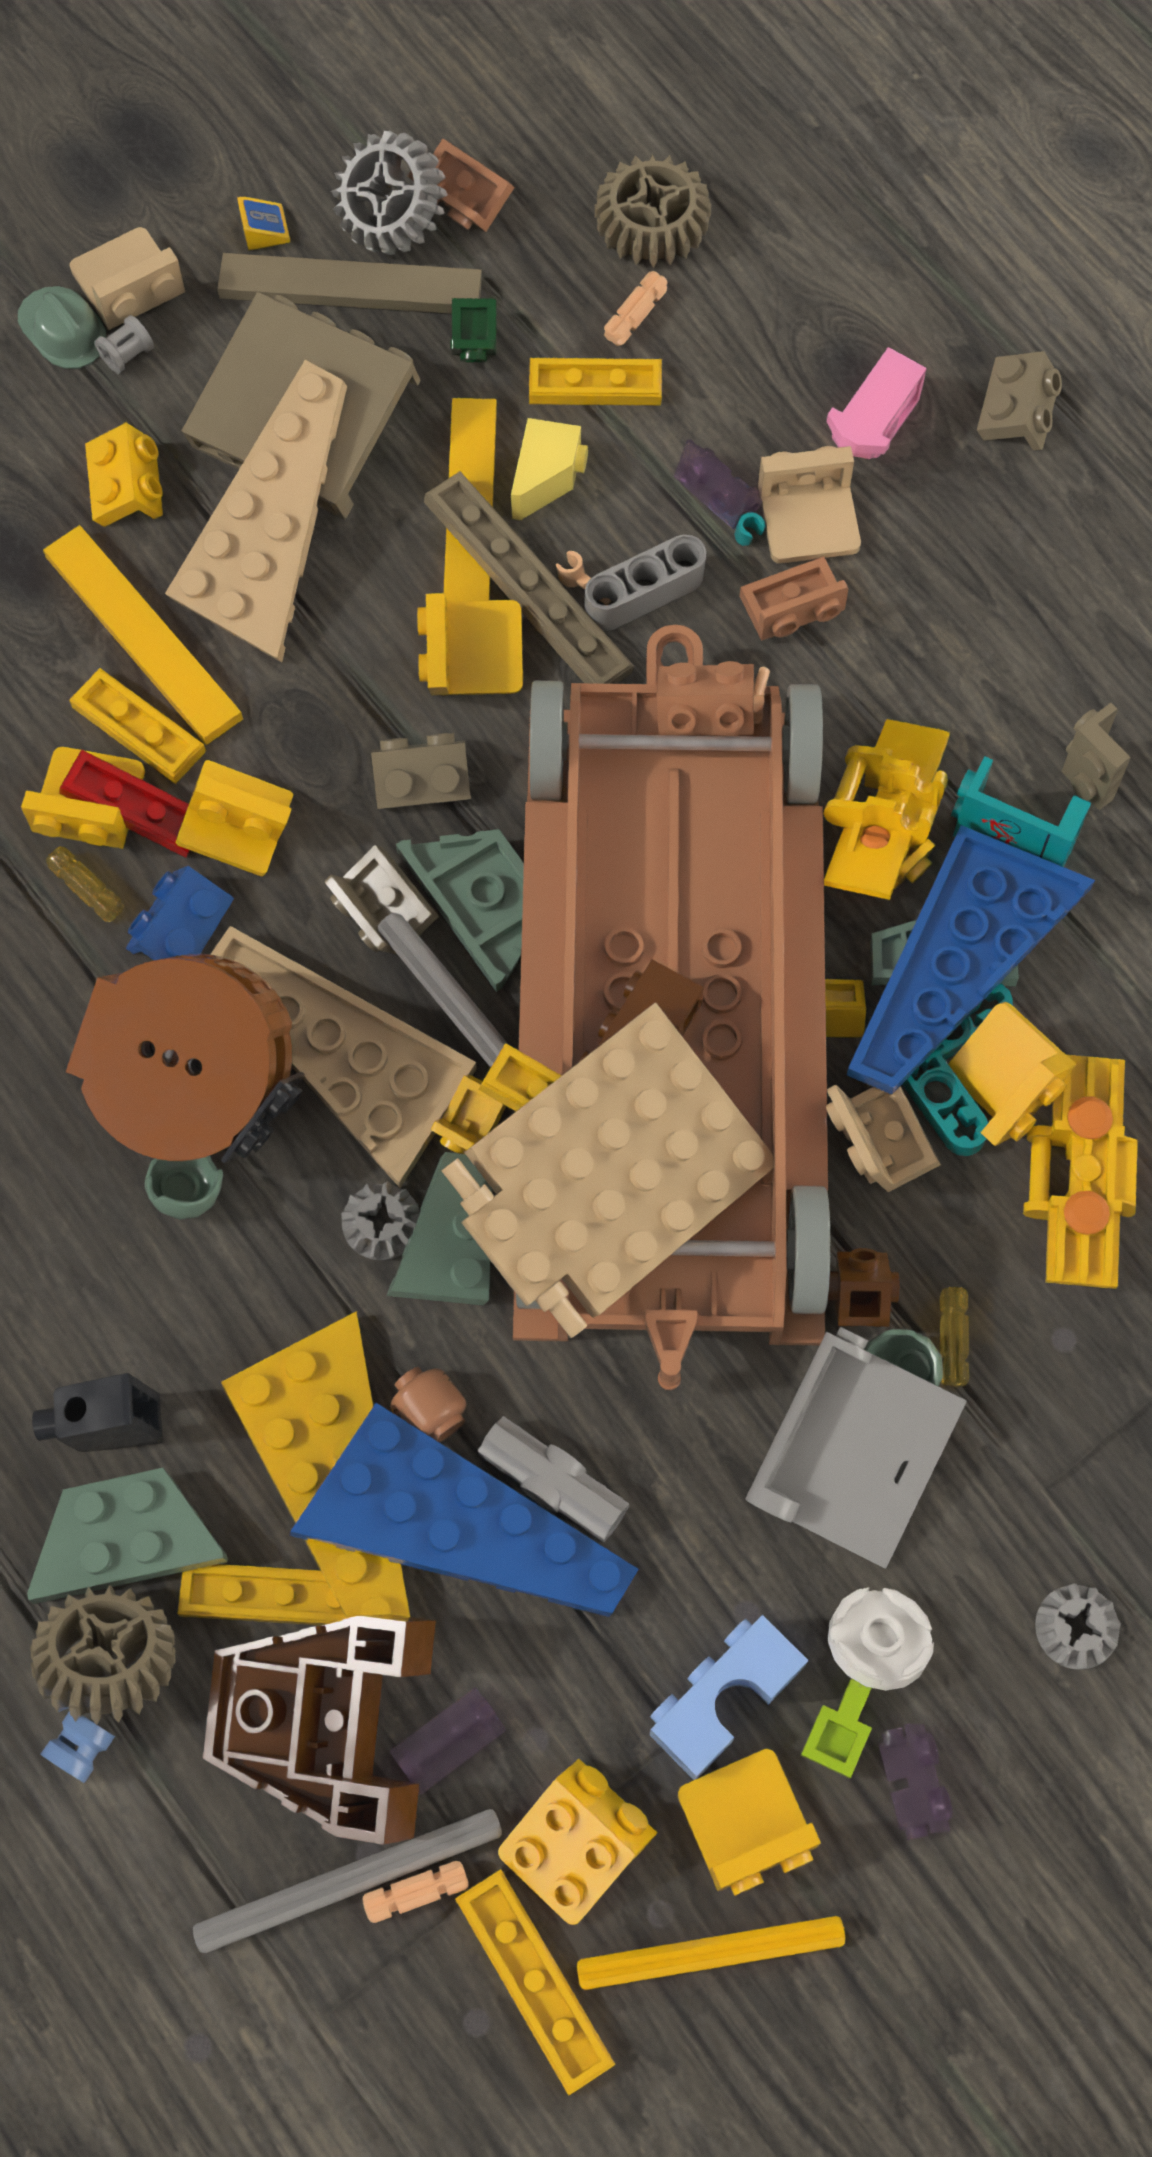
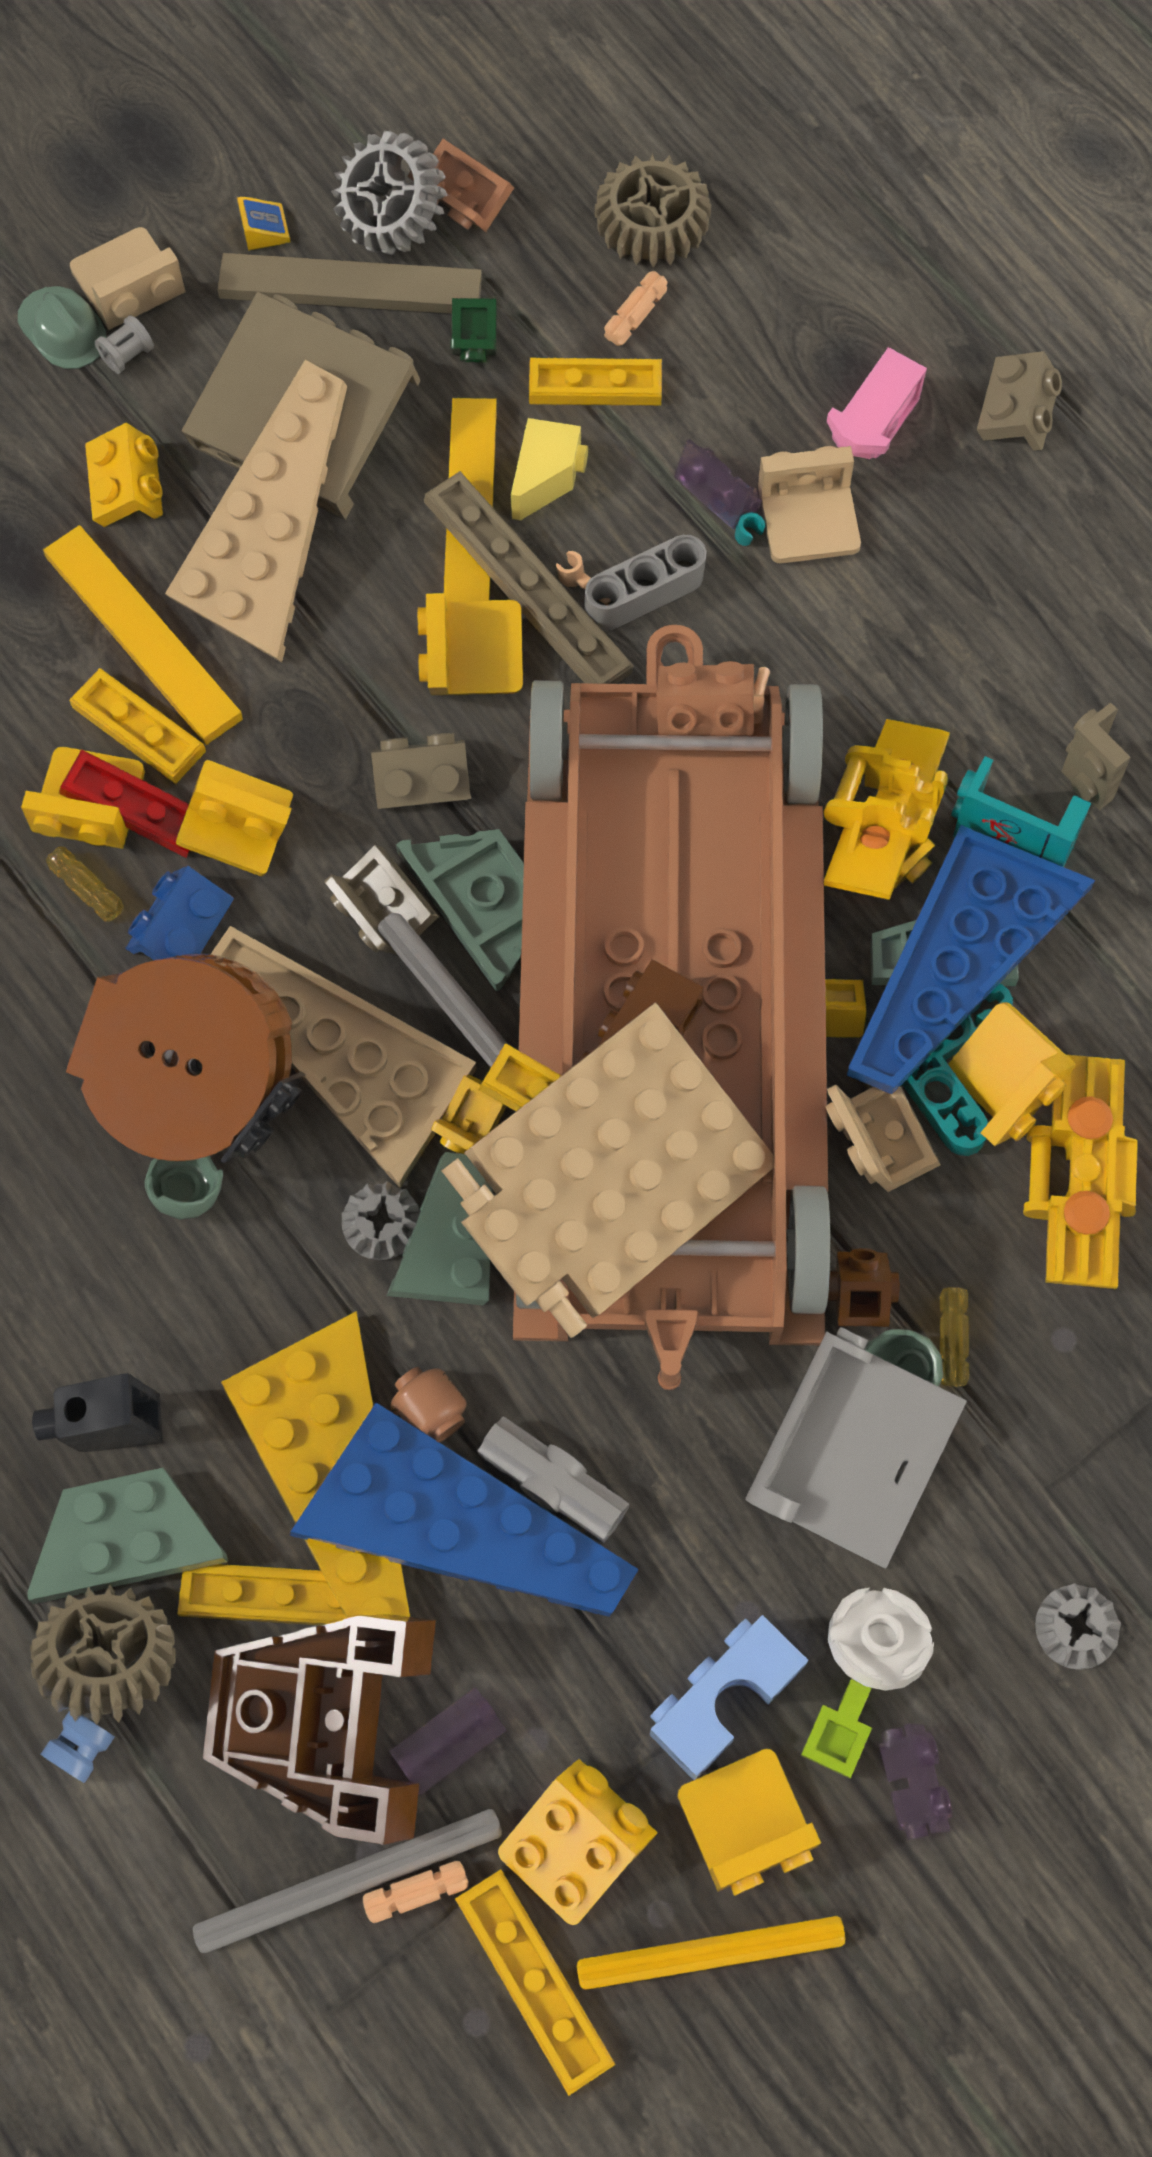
nougat bracket [740,556,849,641] -> none

